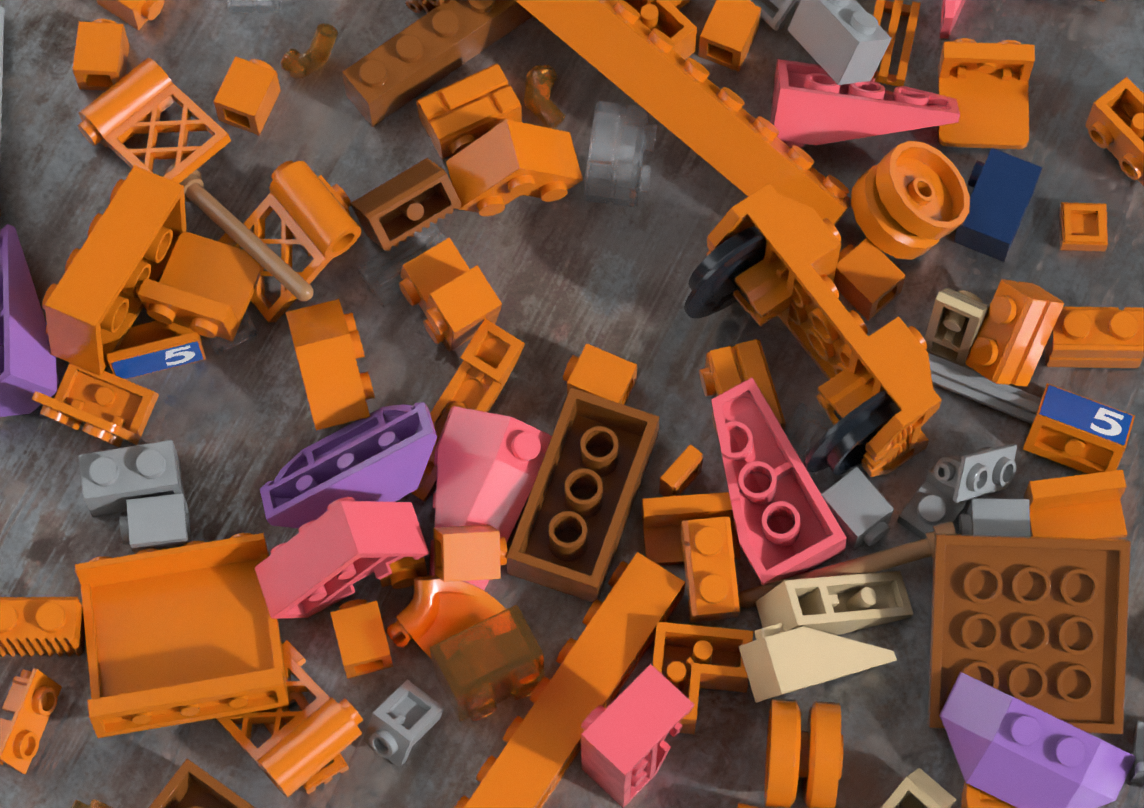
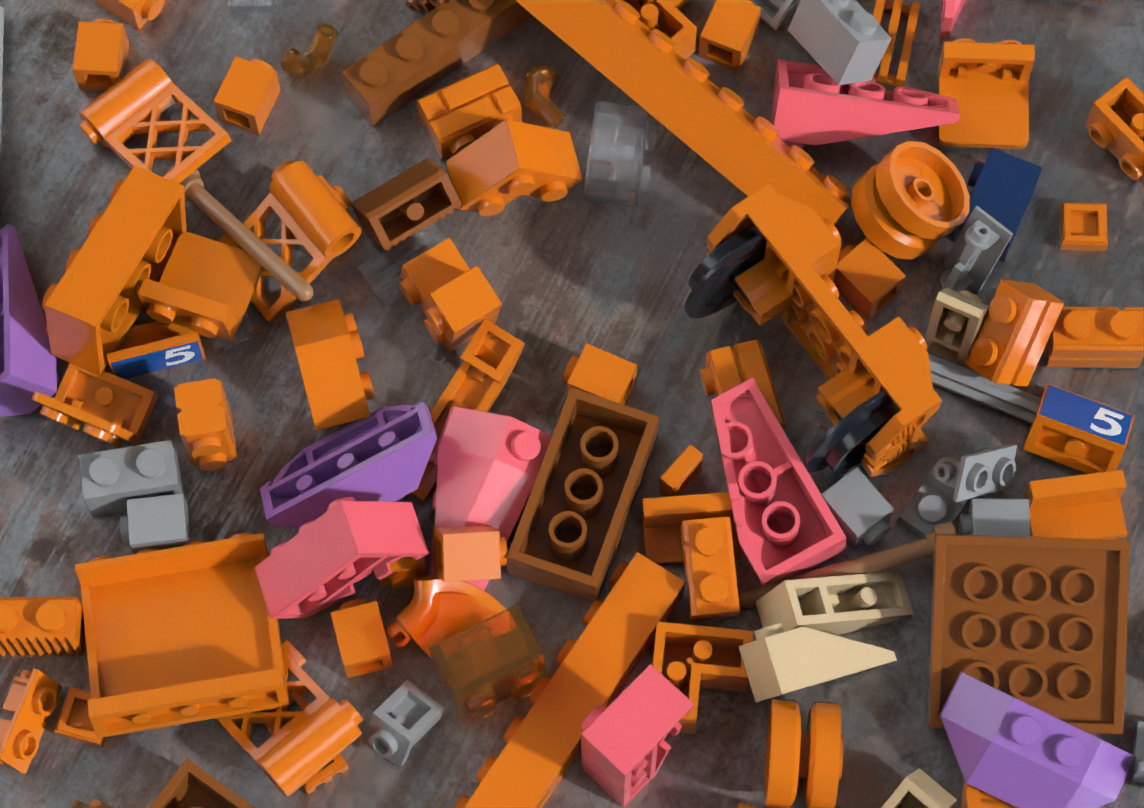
none -> orange tile [54,686,106,748]
none -> orange brick [174,378,238,471]
none -> light grey hinge [940,206,1013,294]

